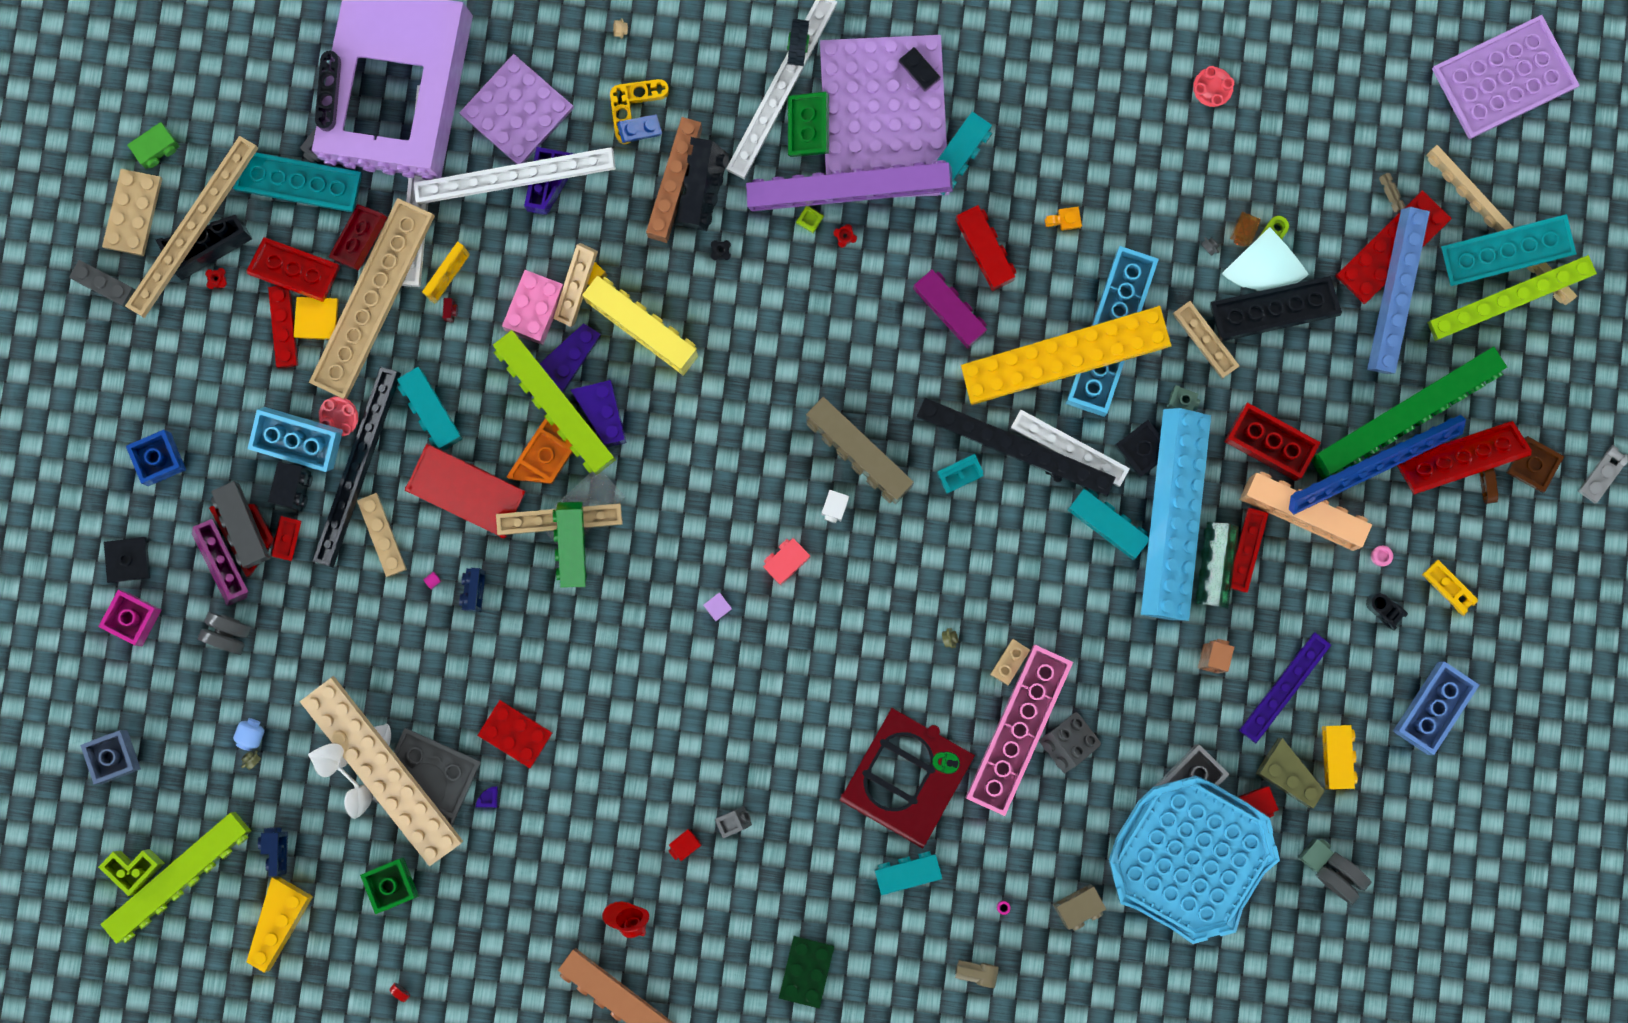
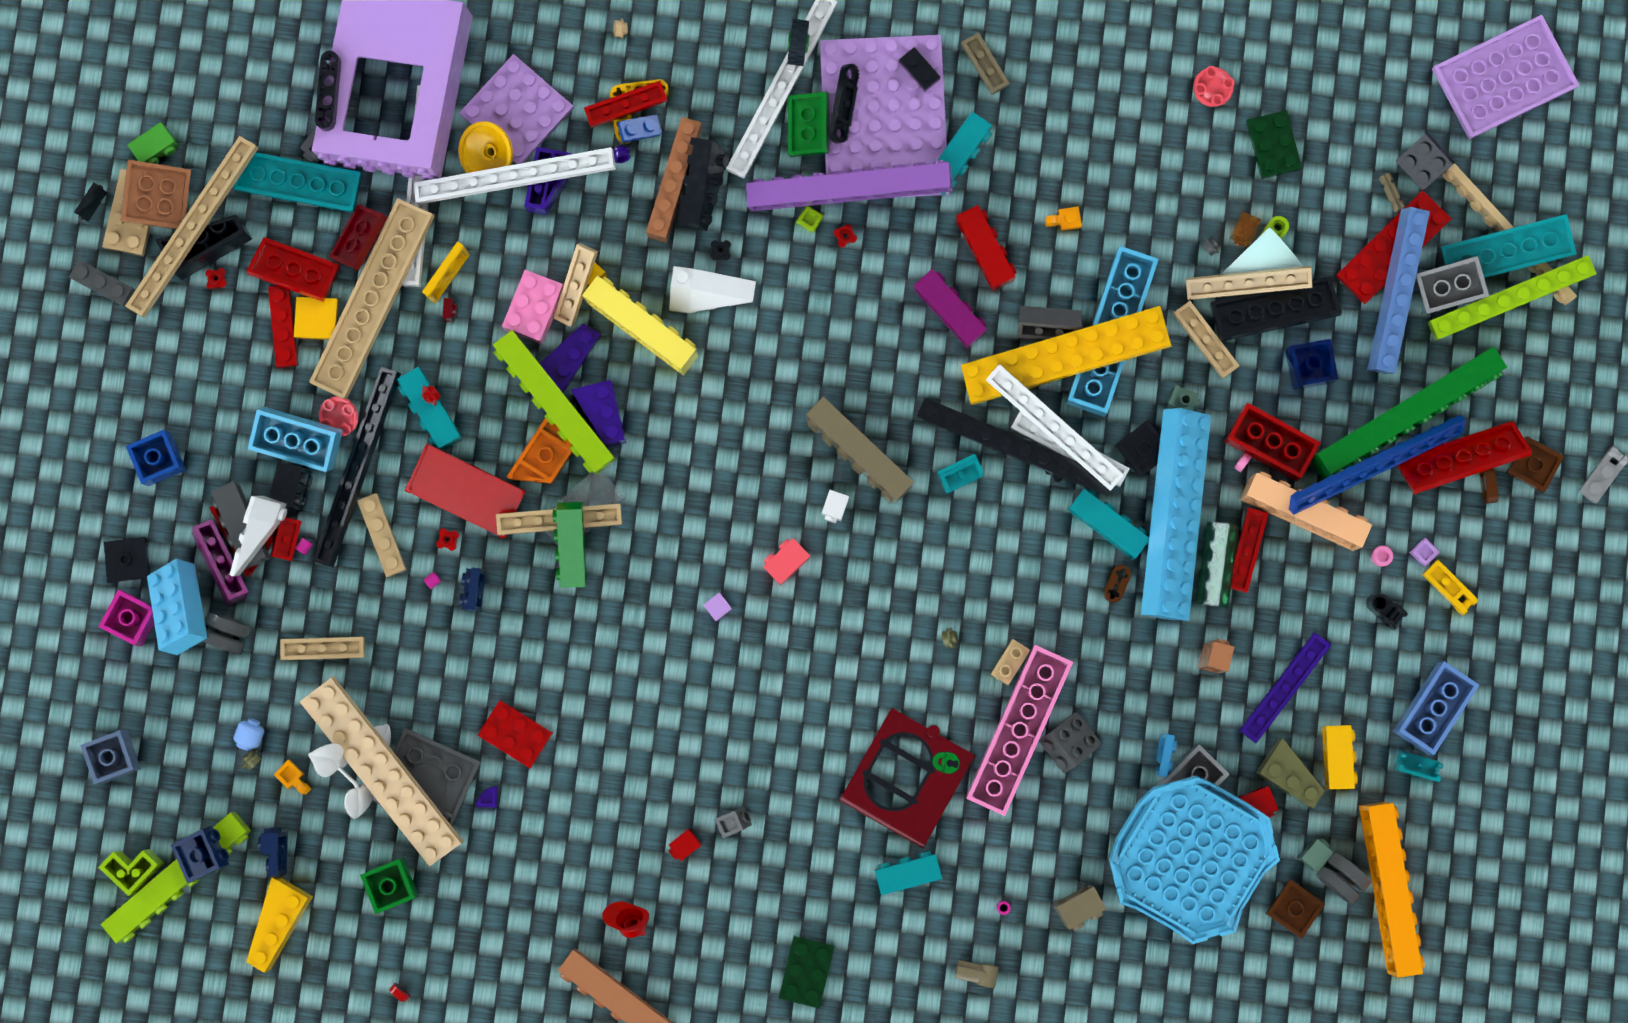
none -> black piece [74,182,108,222]
none -> nougat plate [120,160,191,230]
none -> medium azure brick [147,559,207,655]
none -> dark blue plate [171,826,229,884]
none -> white wedge [230,496,287,576]
none -> light orange plate [273,759,311,795]
none -> tan plate [280,637,365,660]
none -> dark pink piece [295,538,313,555]
none -> red plate [421,385,441,406]
none -> red plate [436,528,459,551]
none -> yellow dish [458,121,513,173]
none -> red plate [584,81,668,128]
none -> dark purple plate [613,145,631,164]
none -> white wedge [669,266,756,314]
none -> black plate [829,64,860,144]
none -> dark tan plate [961,32,1010,95]
none -> white plate [986,364,1124,491]
none -> dark grey brick [1017,306,1082,340]
none -> reddish brown beam [1103,565,1131,603]
none -> dark azure plate [1156,734,1177,777]
none -> tan plate [1186,266,1312,300]
none -> bright pink tile [1234,452,1252,472]
none -> dark green plate [1246,110,1302,179]
none -> reddish brown plate [1265,879,1325,939]
none -> clear blue brick [1285,339,1339,390]
none -> light orange brick [1359,802,1425,978]
none -> teal hinge [1393,750,1443,782]
none -> black plate [1396,132,1455,191]
none -> lavender tile [1409,537,1440,567]
none -> light grey brick [1416,256,1489,314]

